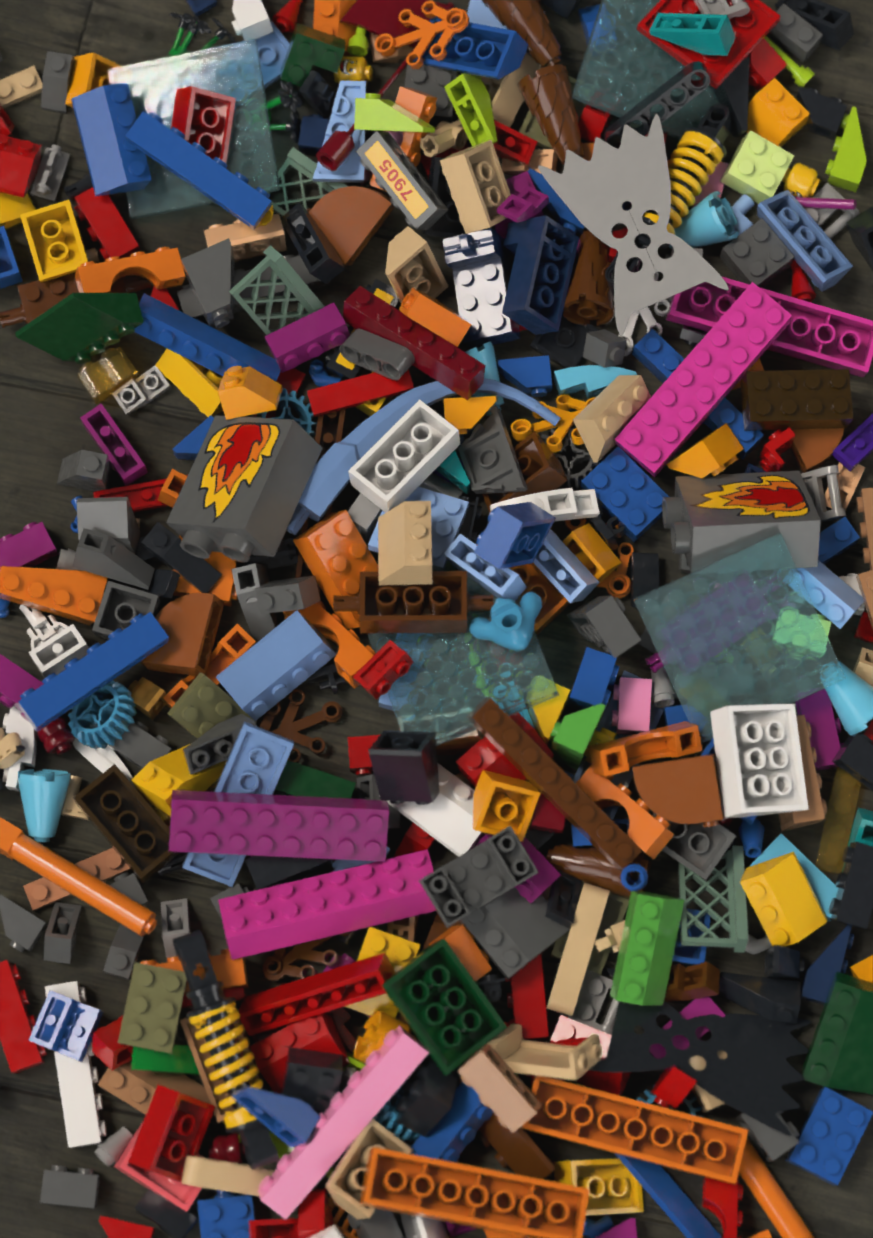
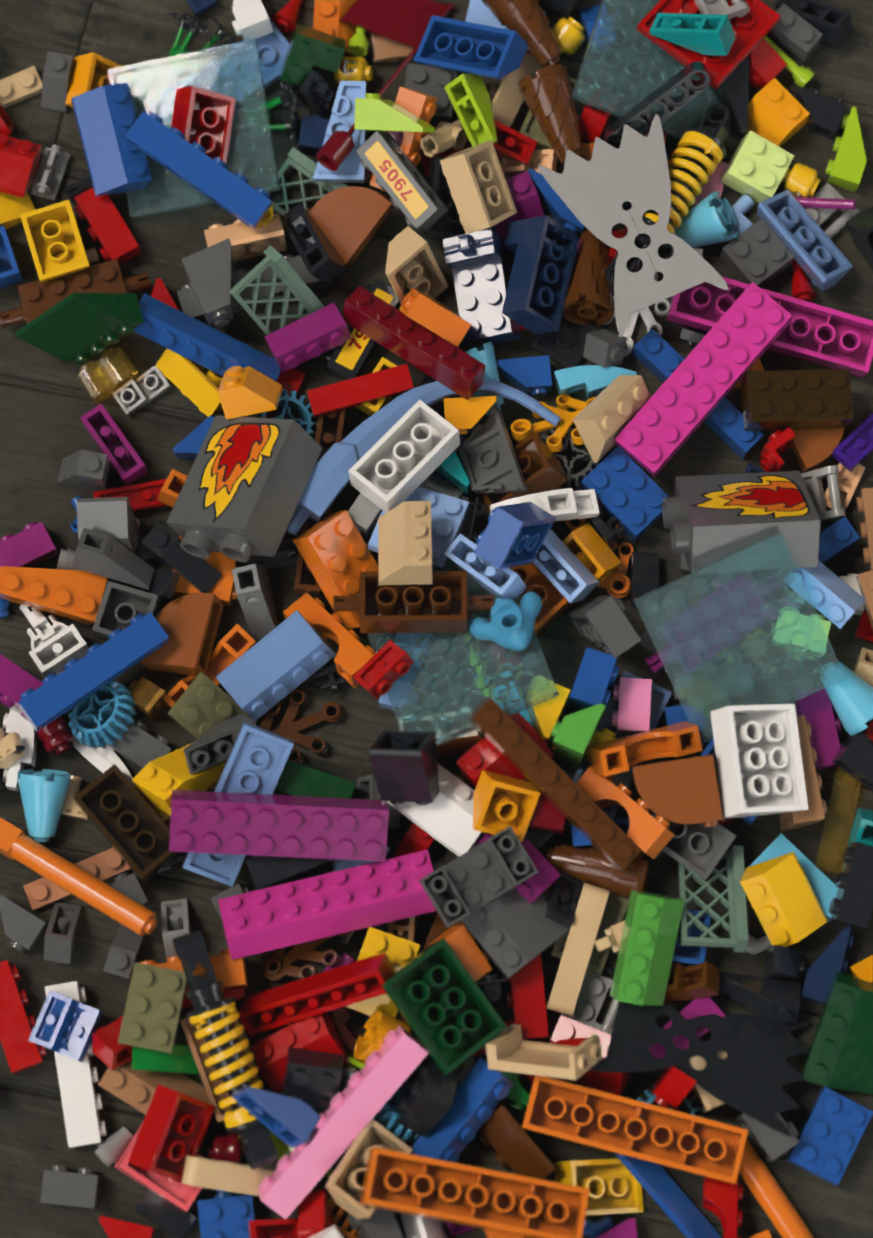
orange arch [75,247,186,293] -> none
dark grey brick [255,576,321,614] -> none
blue arm [309,360,342,387] -> none
dark grey beam [340,329,415,380] -> none
red slope [347,735,380,776] -> none
orange plant [375,1,469,69] -> none
brick [458,1043,542,1133] -> none
magenta slope [497,186,549,223] -> none
blue cone [621,864,648,891] -> none
light grey cone [651,667,676,708] -> none
light orange slope [666,423,744,478] -> none
blue cone [738,819,765,858] -> none
none -> yellow head [552,17,585,55]

